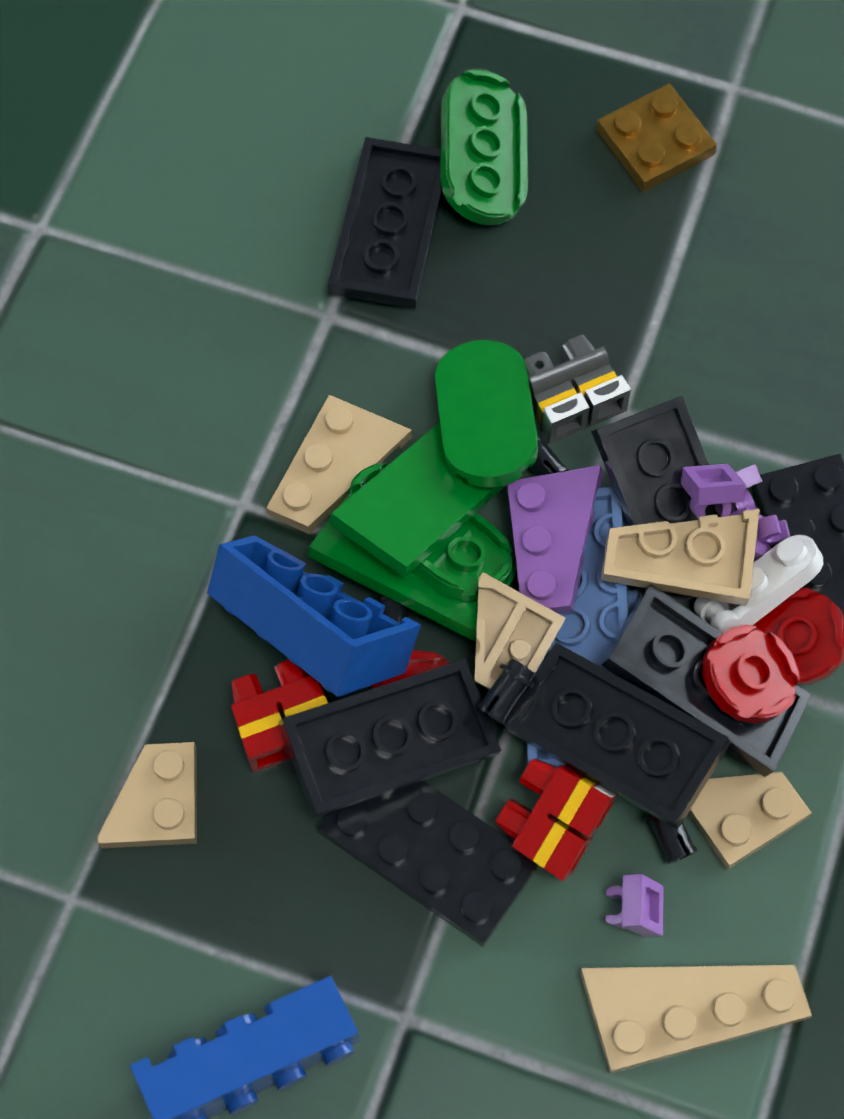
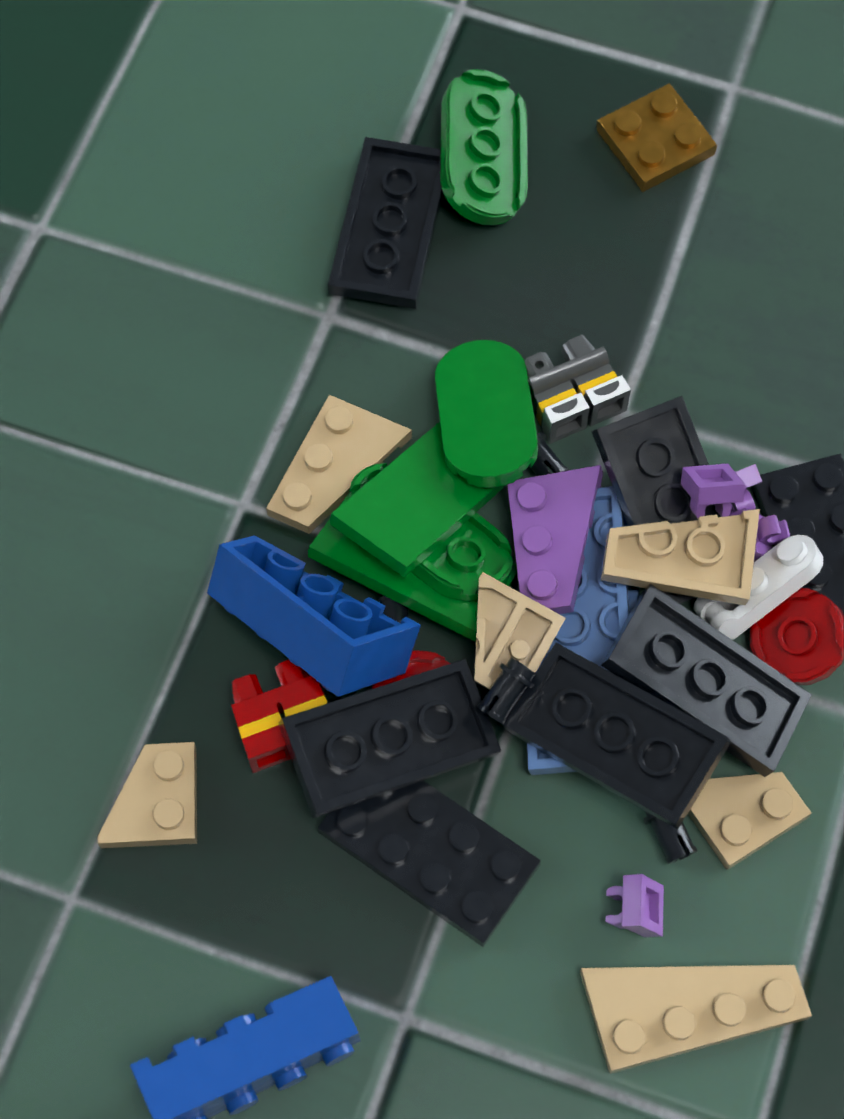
red hips [495,758,618,881] -> none
tile [703,624,799,724] -> none

